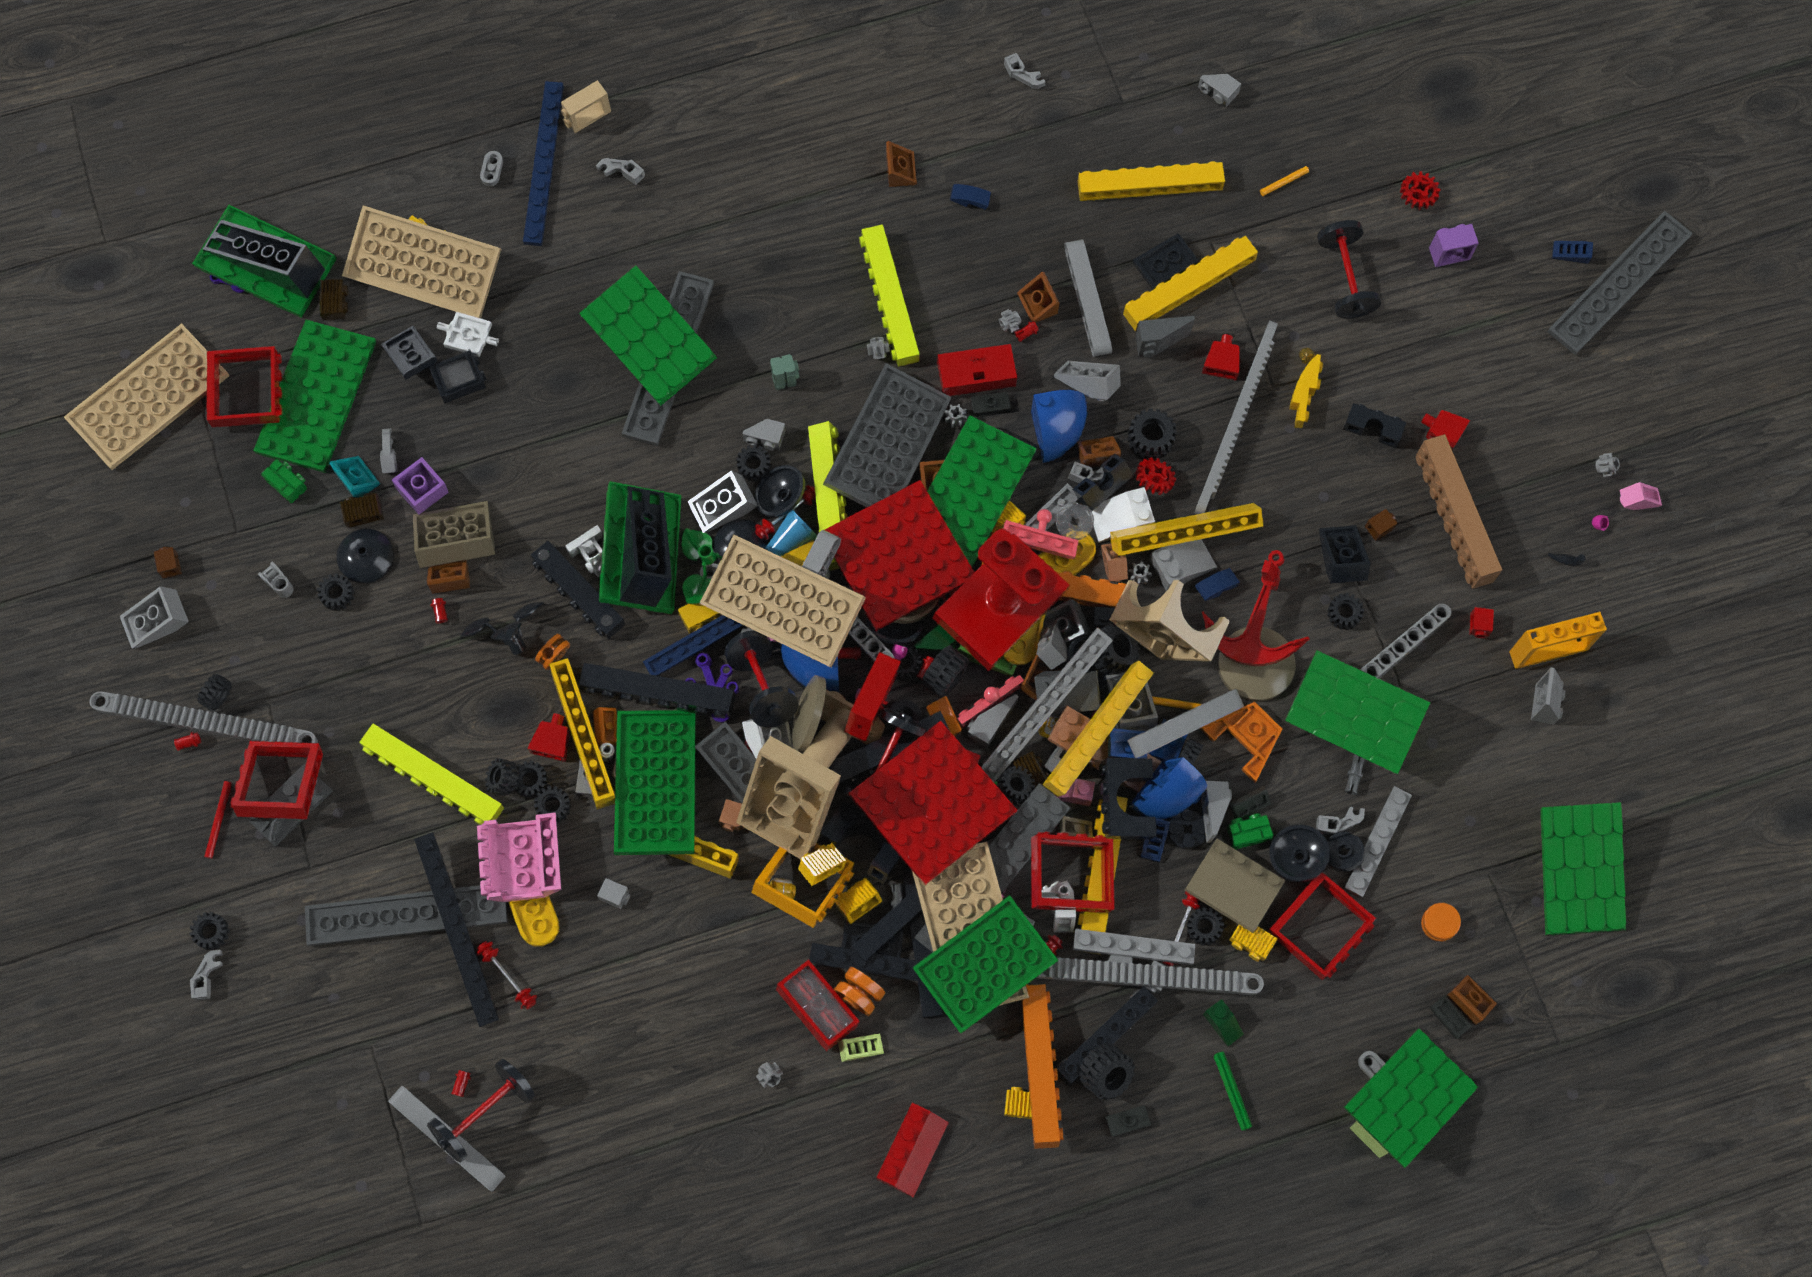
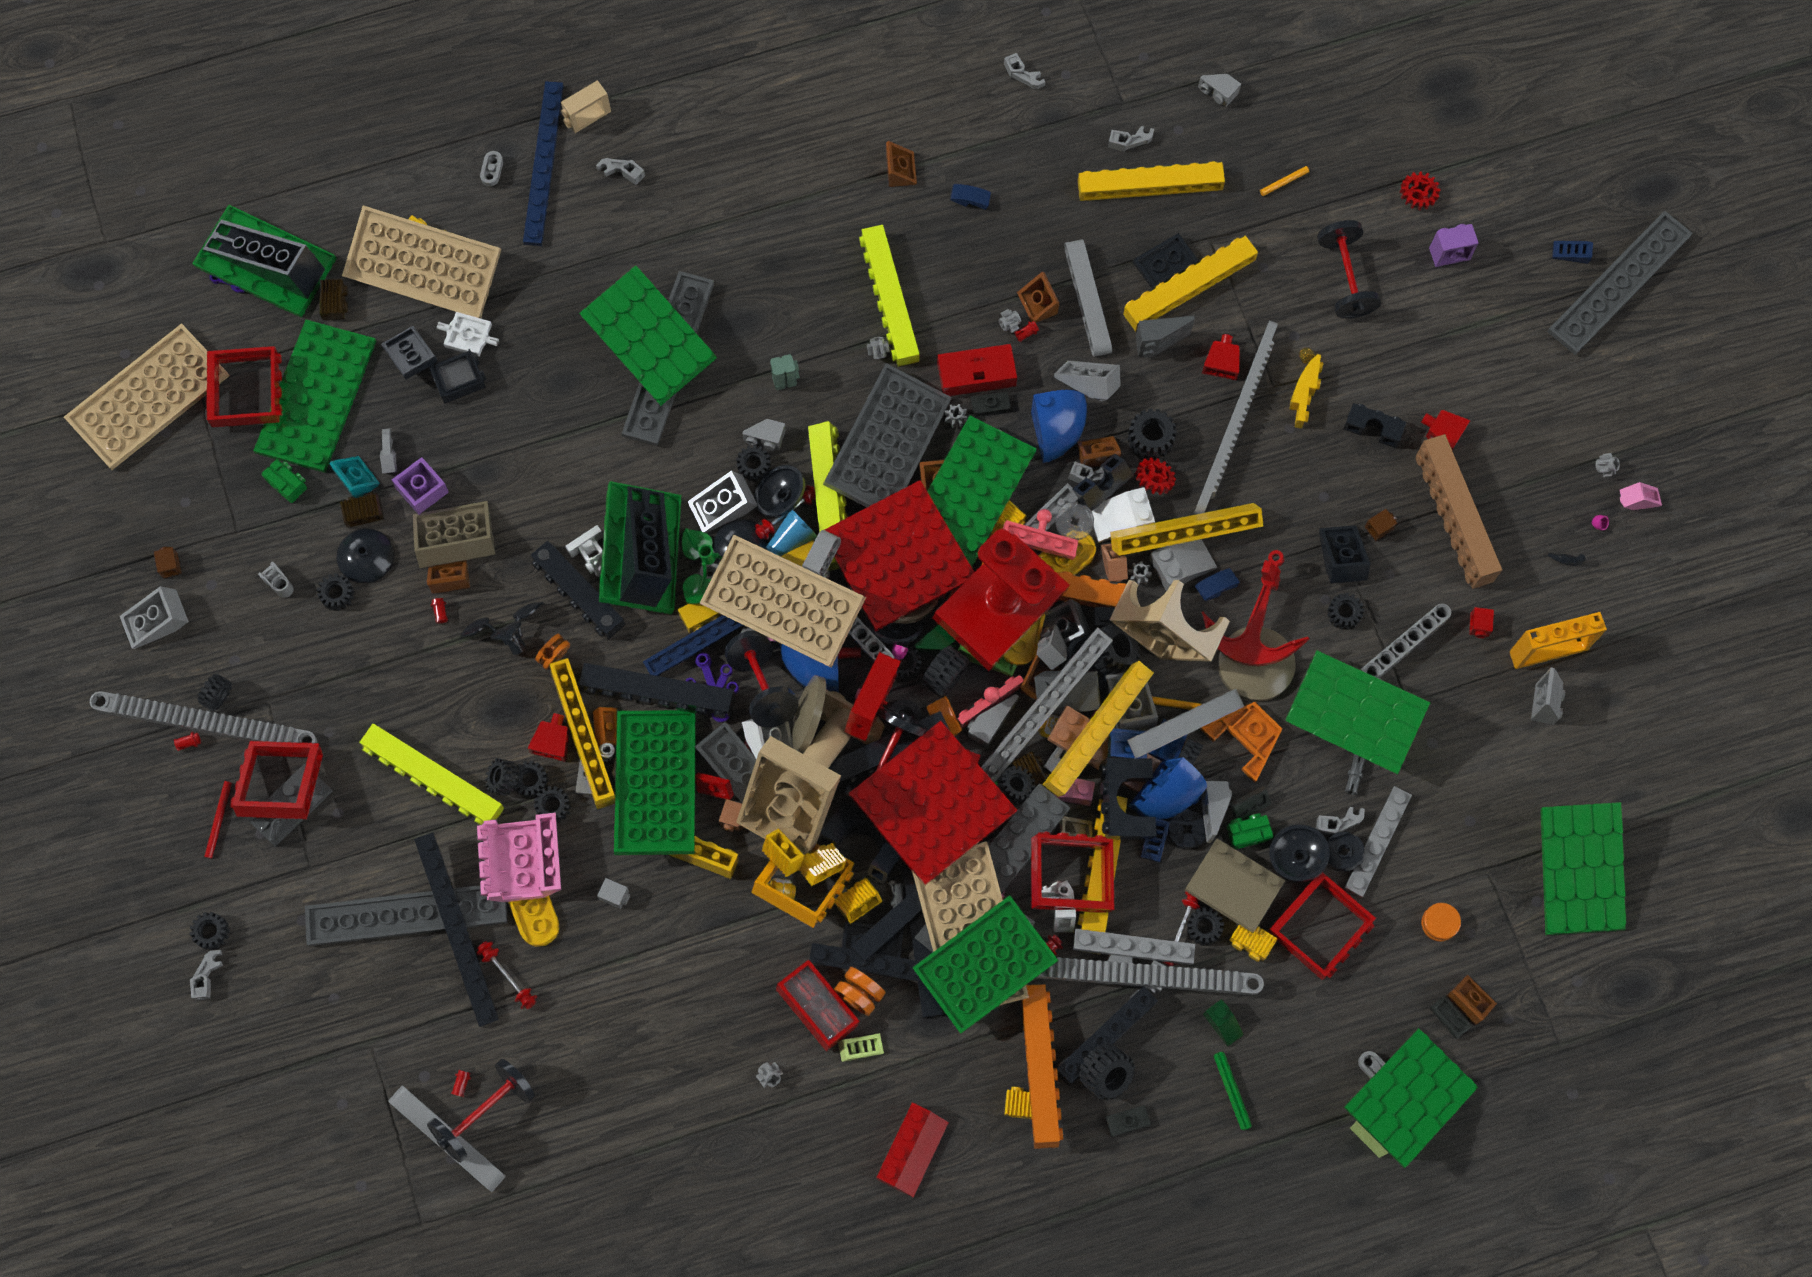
red pin [916,656,934,680] -> none
none -> red plate [695,773,734,800]
none -> yellow brick [762,828,805,877]
none -> light grey piece [1108,126,1154,152]

